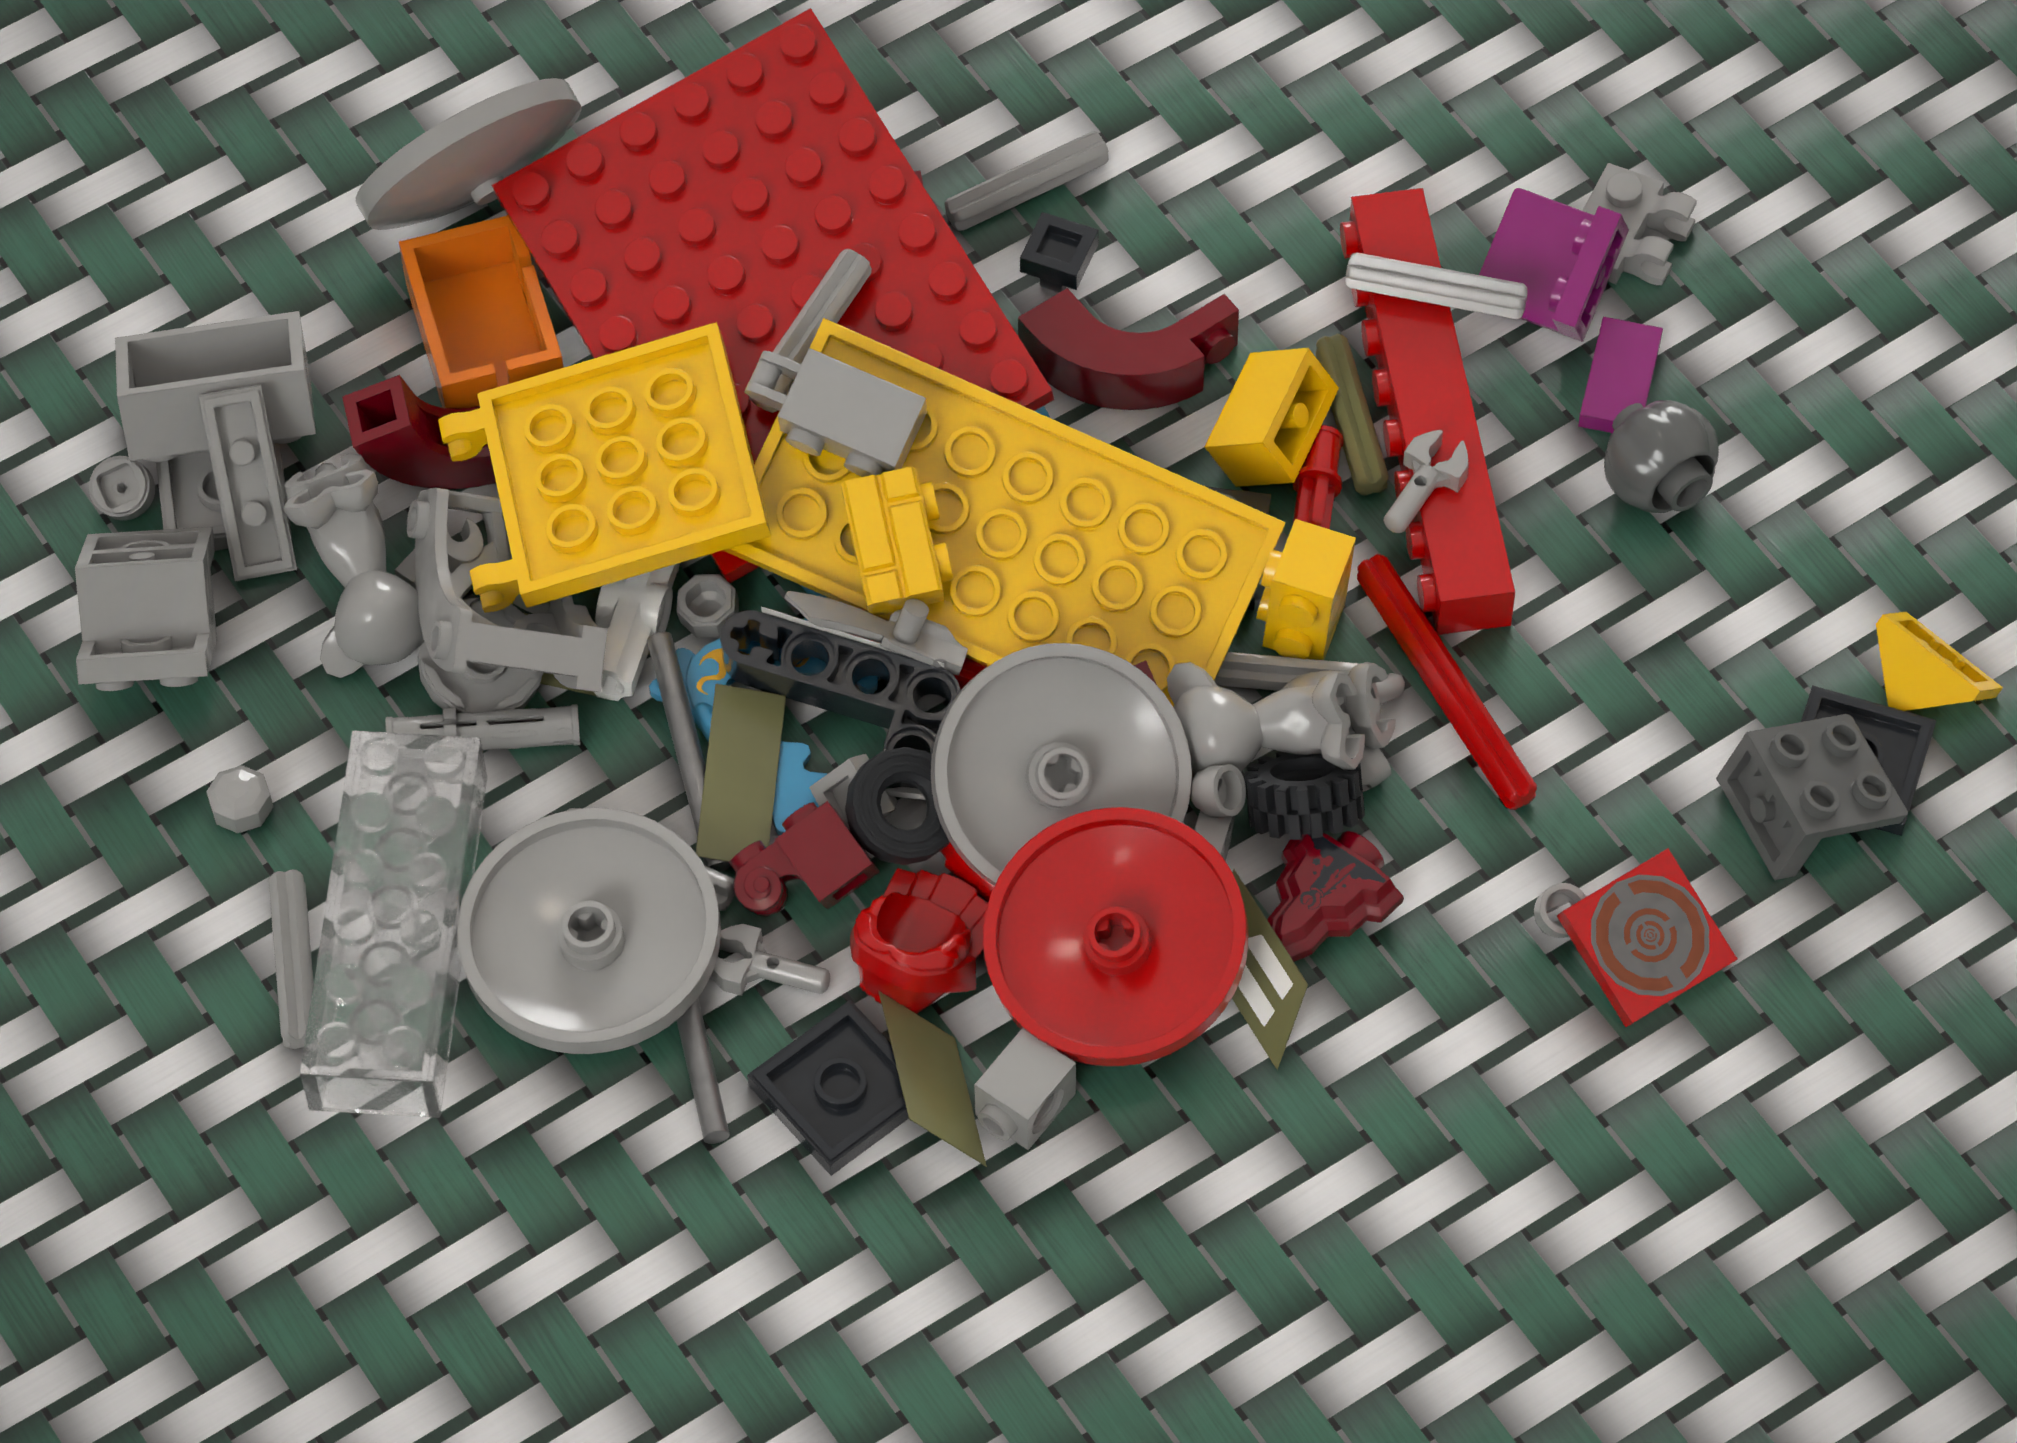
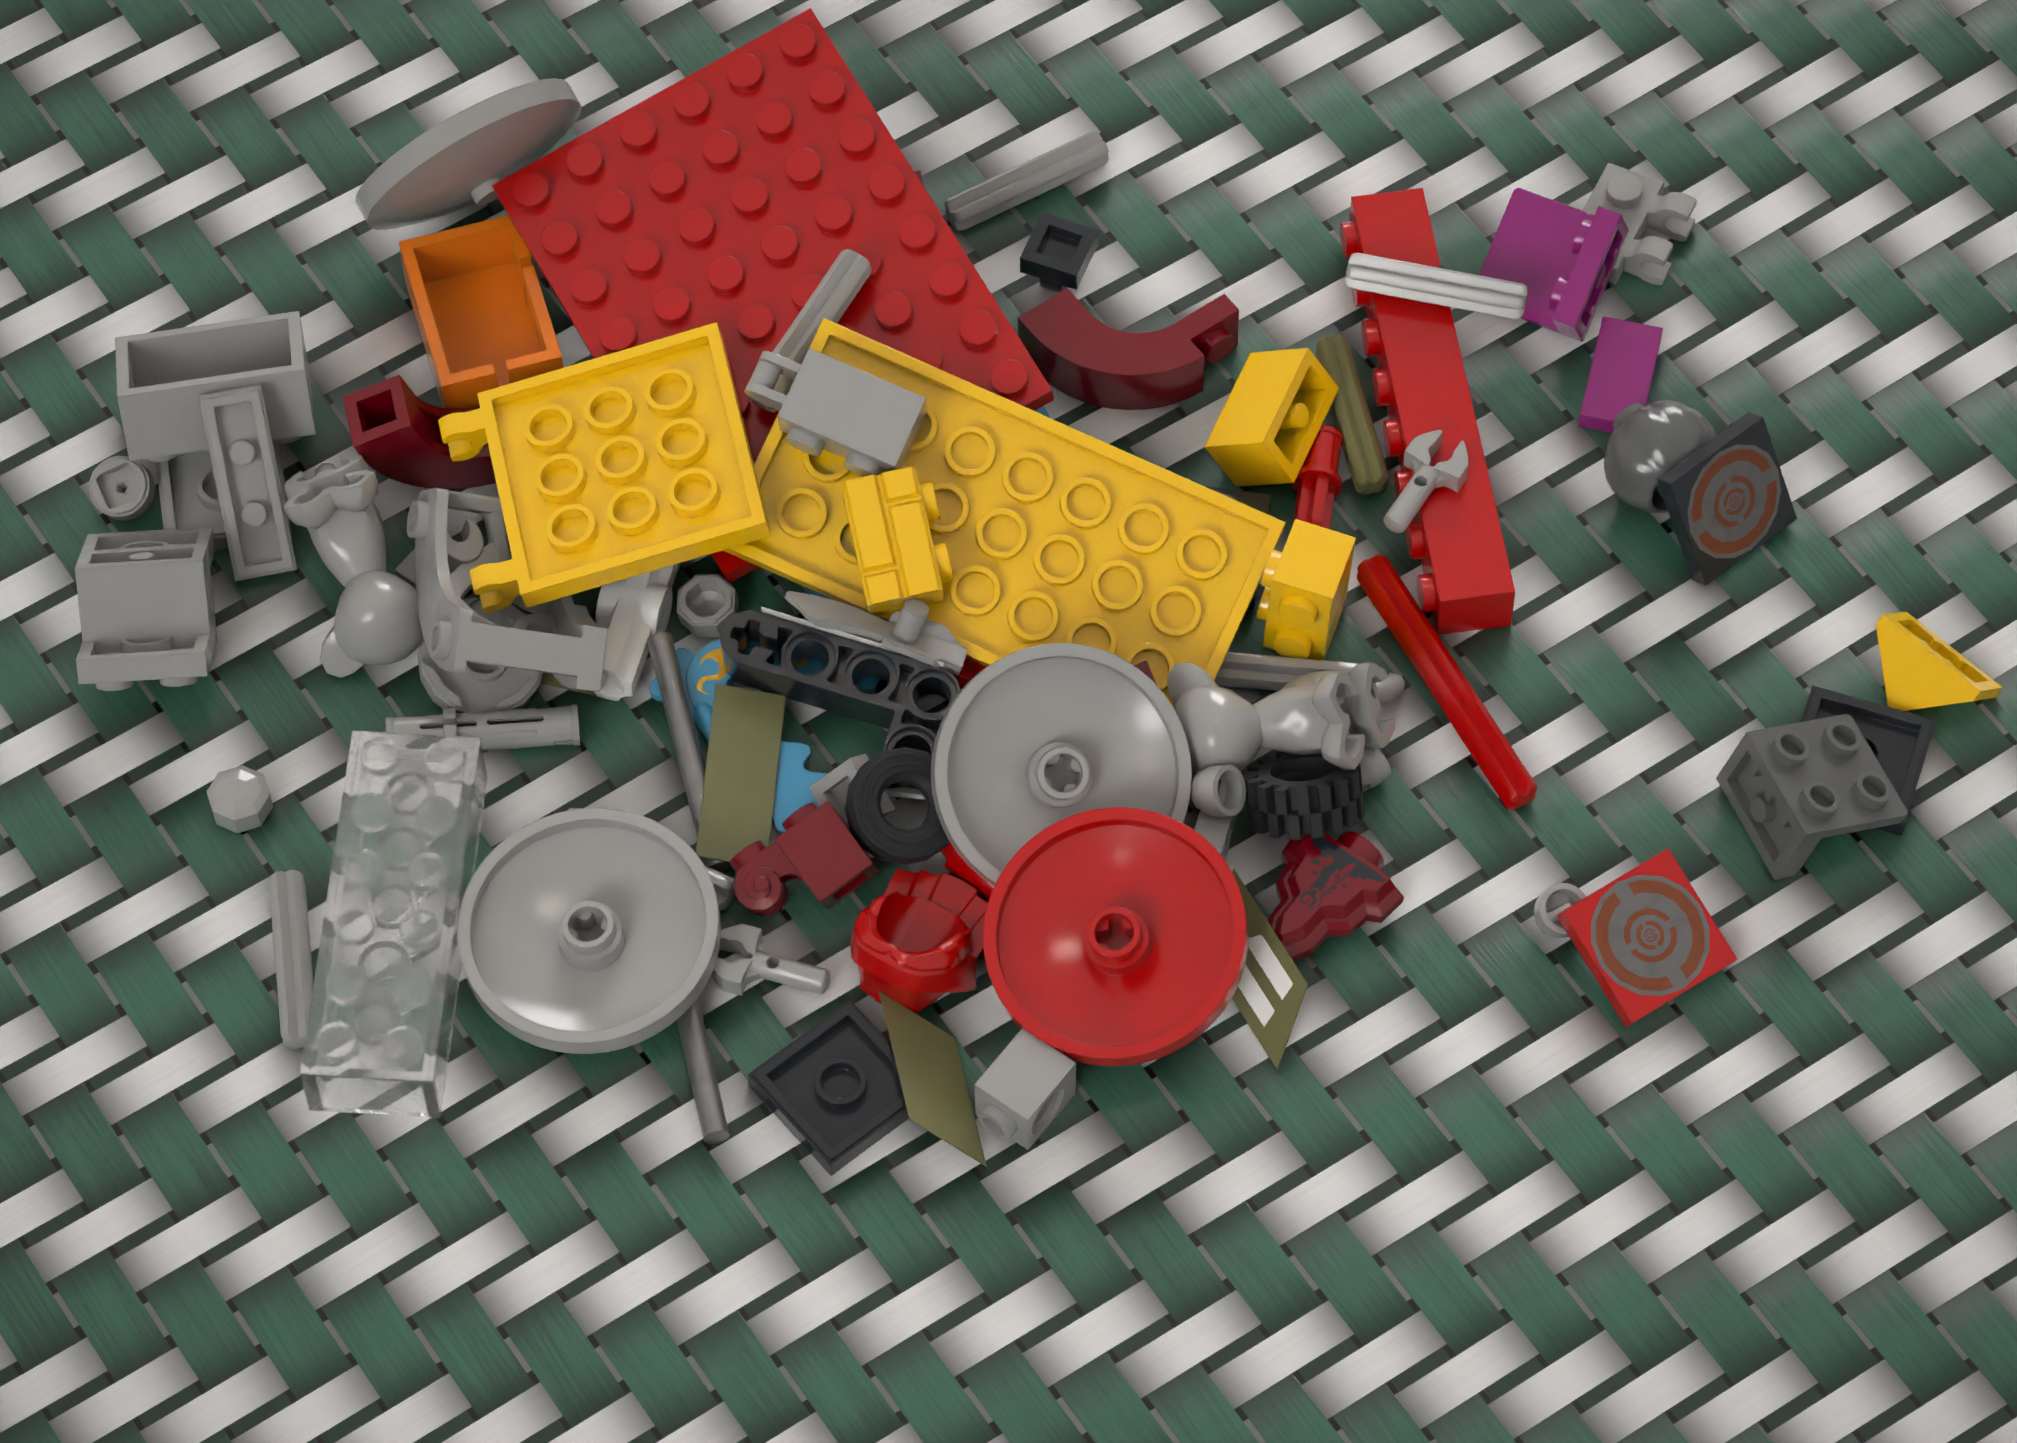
none -> tile [1657,412,1797,586]

